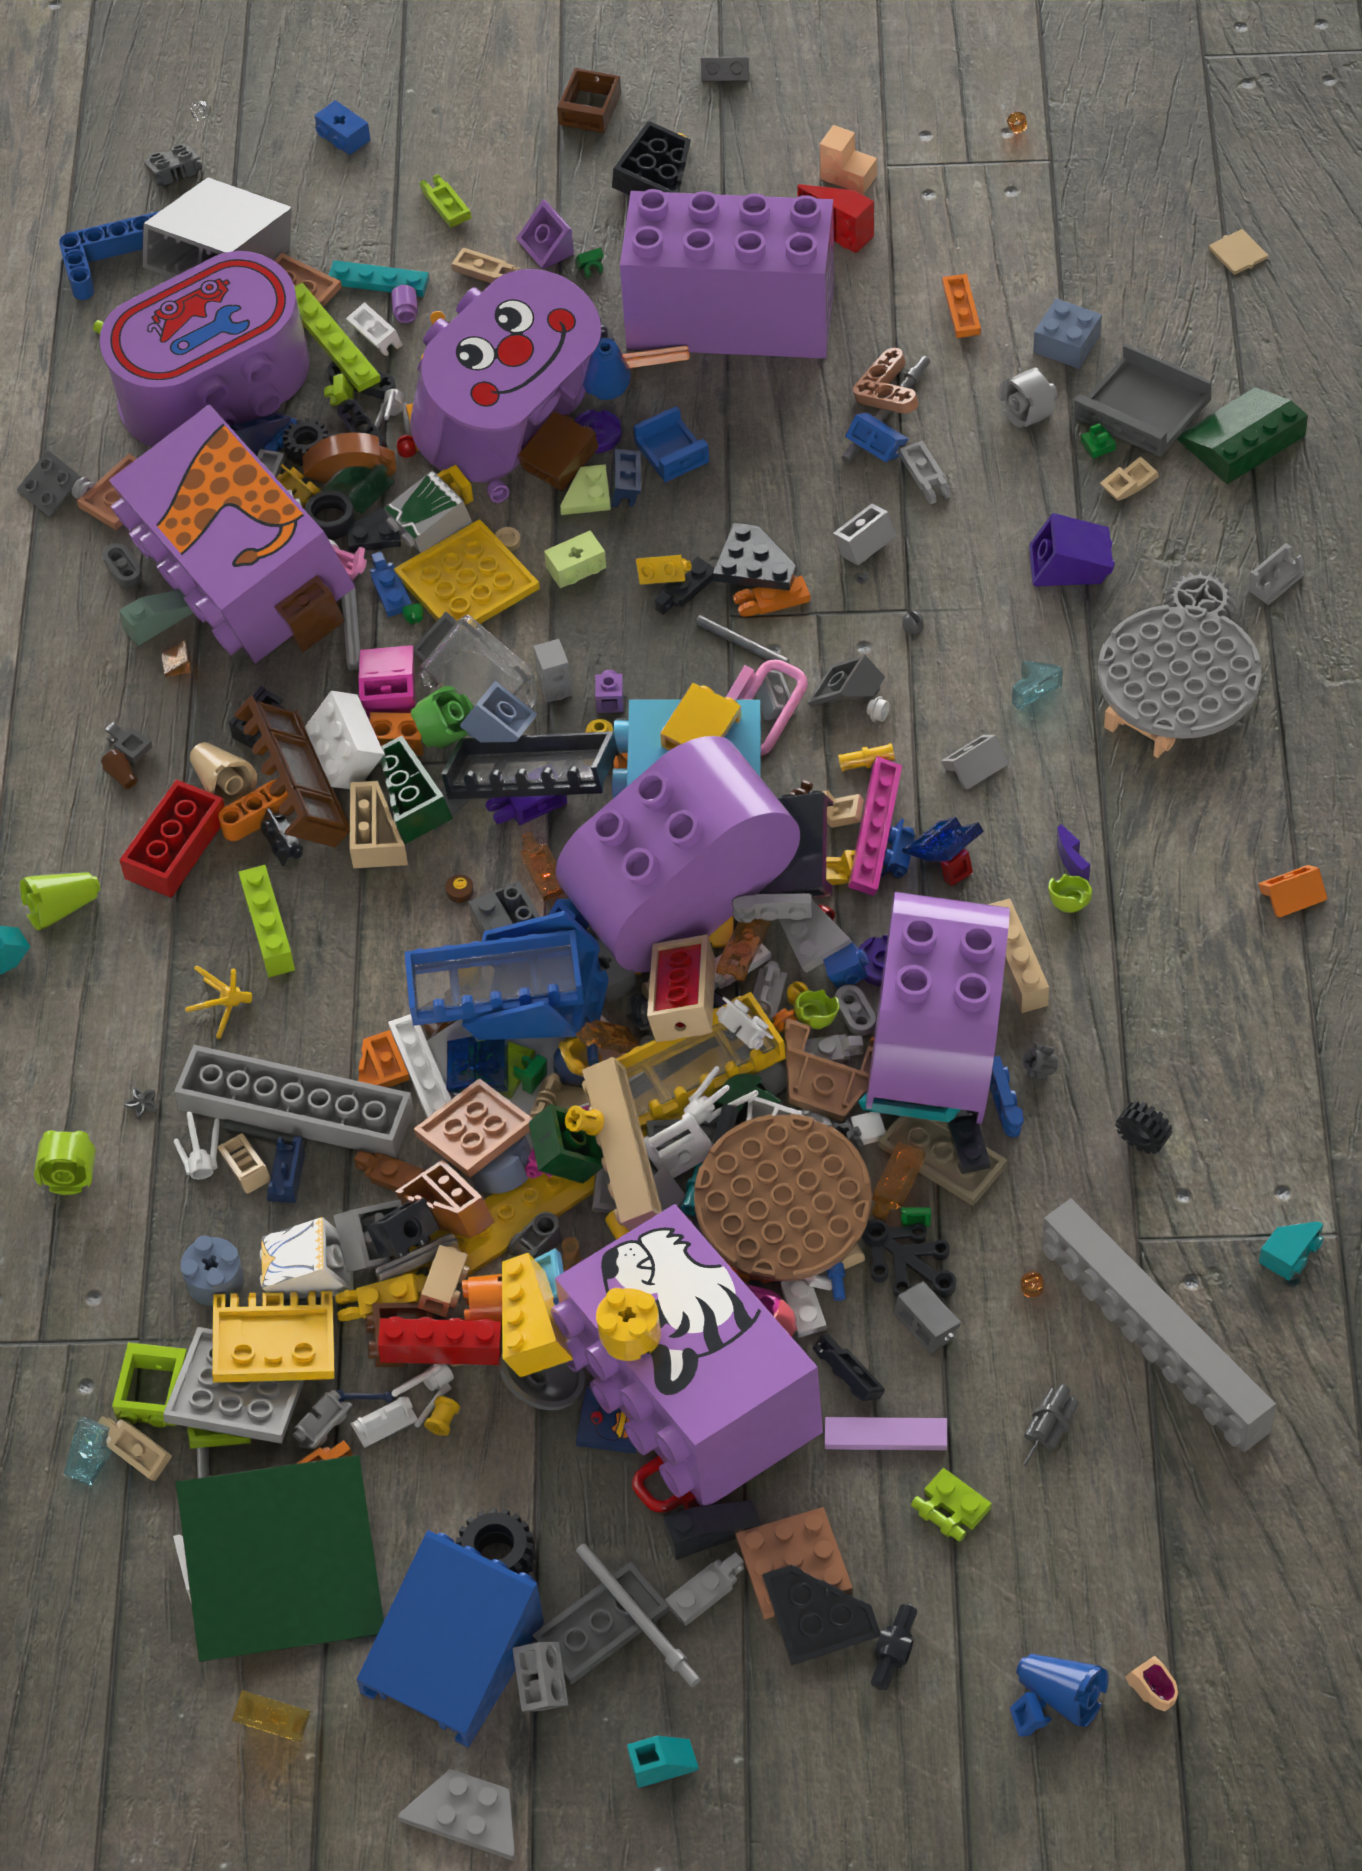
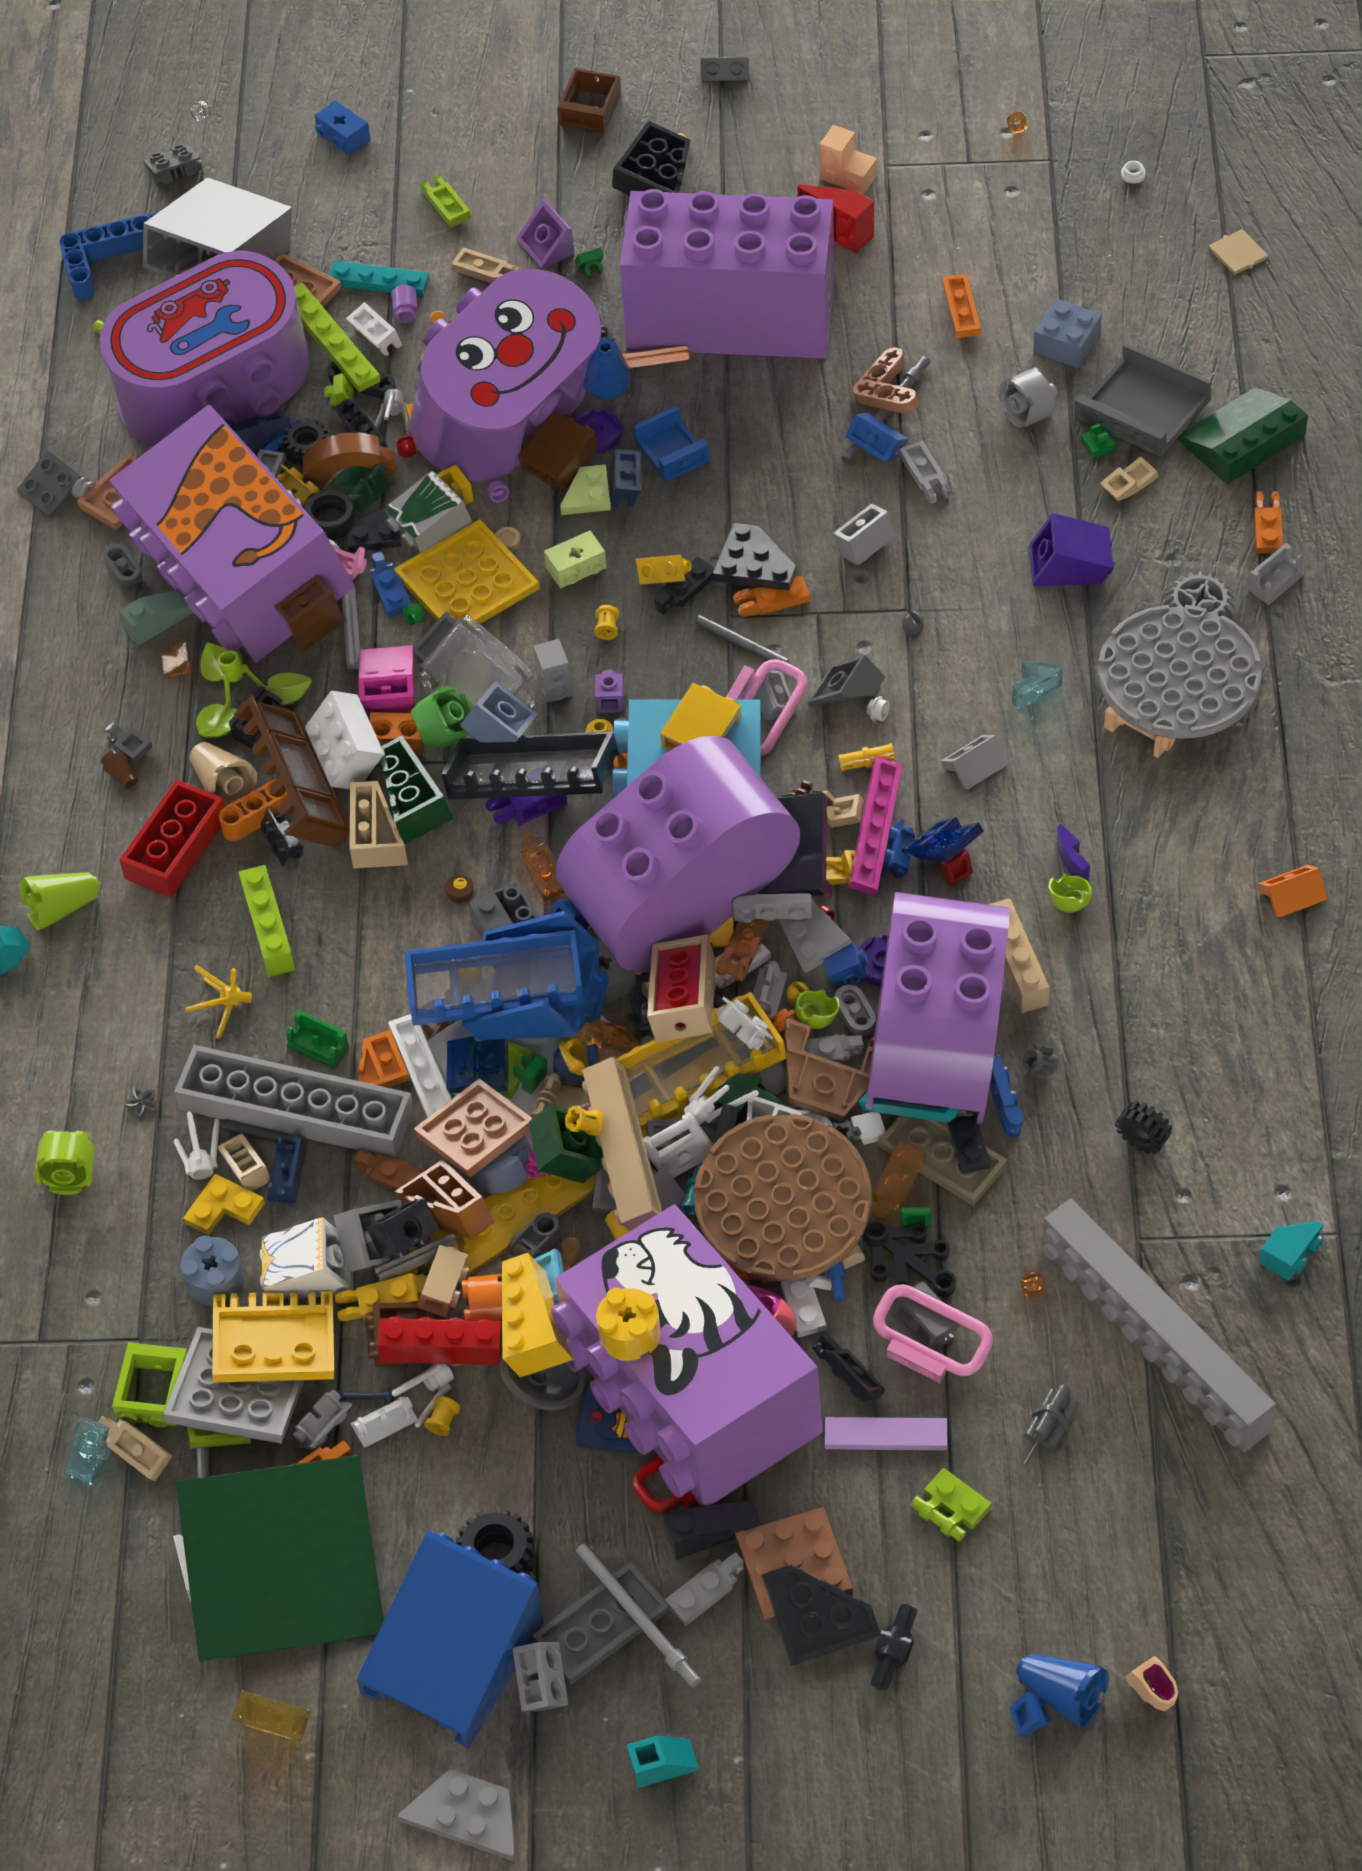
none -> yellow plate [183,1174,265,1236]
none -> lime plant [196,642,312,738]
none -> green hinge [286,1009,350,1070]
none -> yellow bush [594,605,619,640]
none -> bright pink bar [873,1284,993,1384]
none -> white plate [1121,161,1146,184]
none -> orange hinge [1254,491,1283,554]

